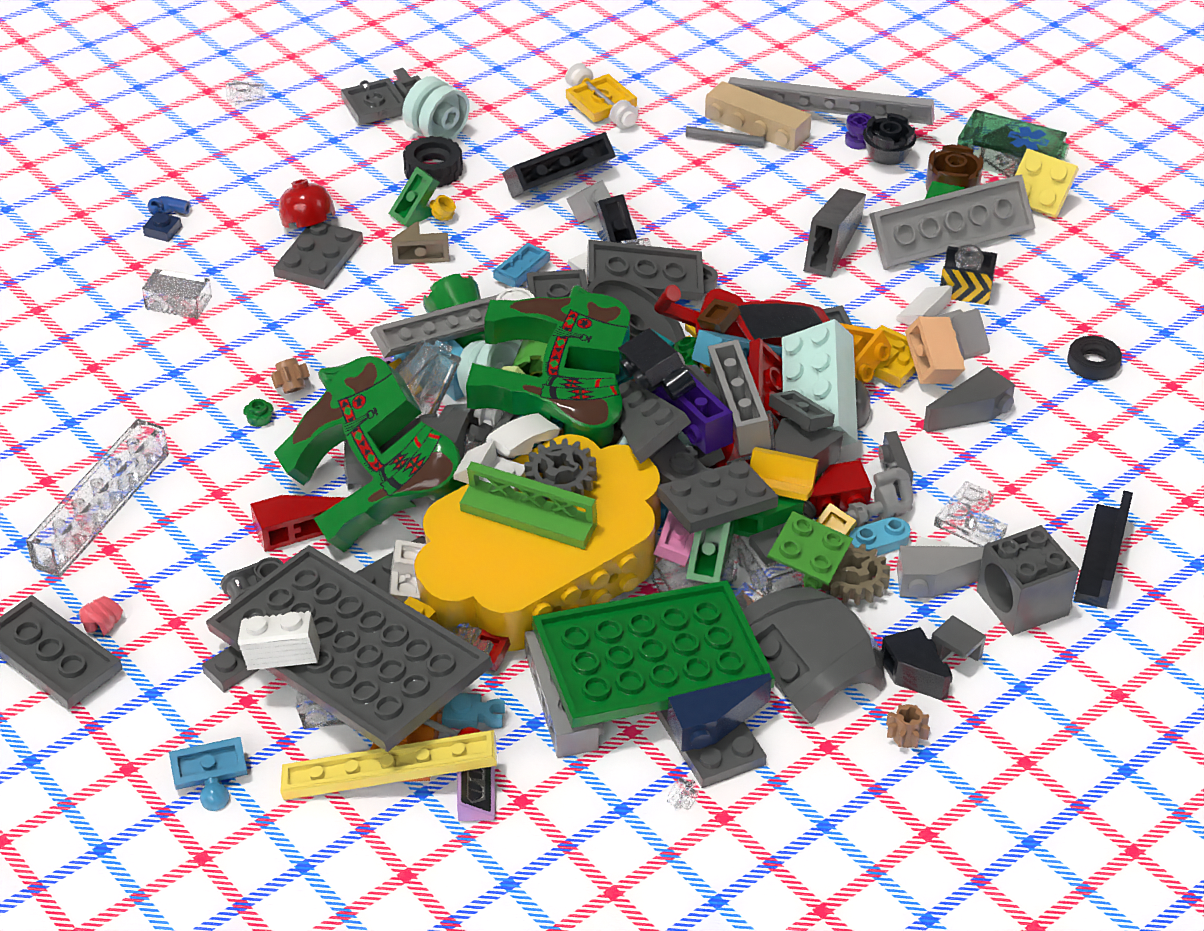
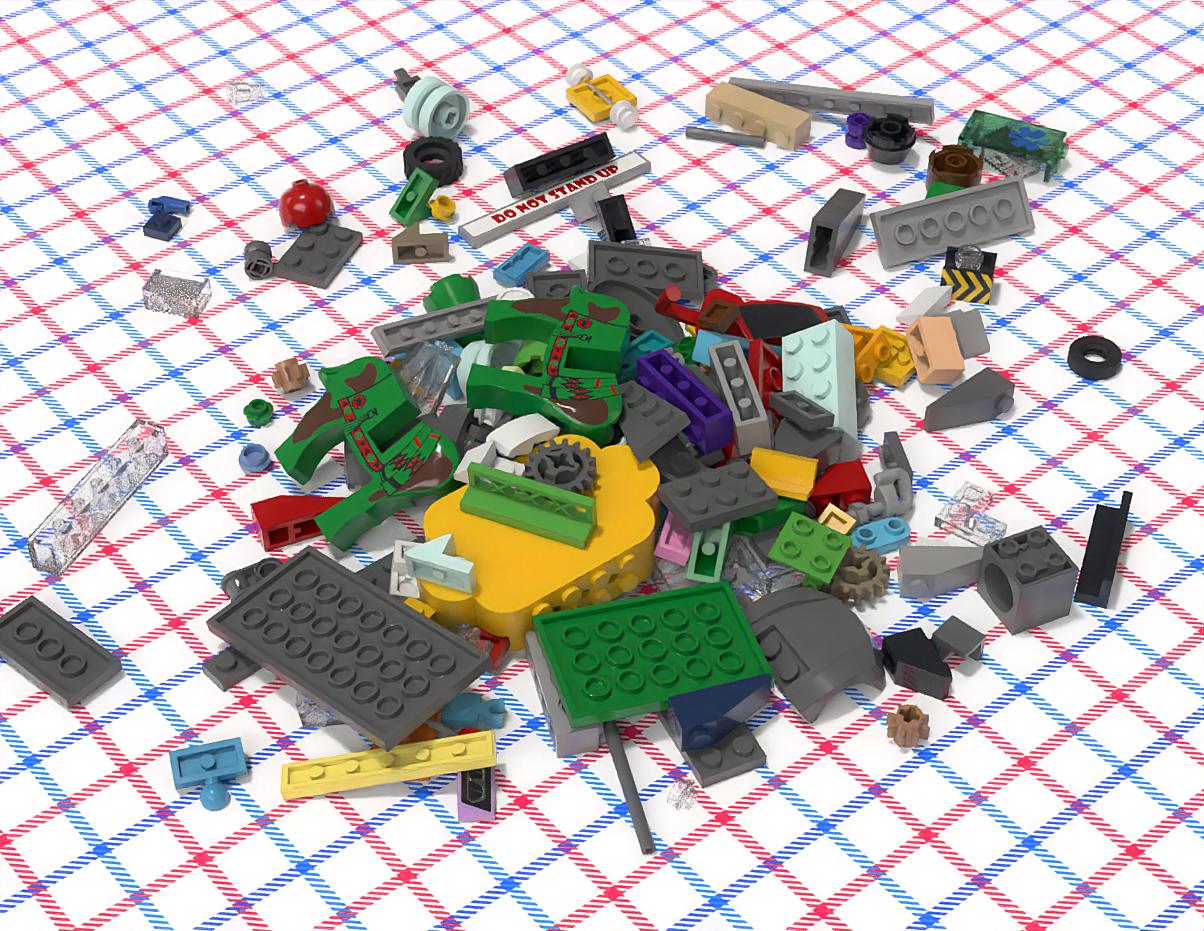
coral arm [79,596,123,637] -> none
white brick [238,611,321,670] -> none
dark grey plate [341,78,405,125] -> none
black hinge [618,328,696,401] -> none
light yellow plate [1015,149,1079,219] -> none
none -> medium blue plate [238,444,270,472]
none -> dark grey wheel [243,240,273,280]
none -> light aqua slope [405,534,477,594]
none -> tile [458,150,651,248]
none -> dark grey piece [603,720,656,855]

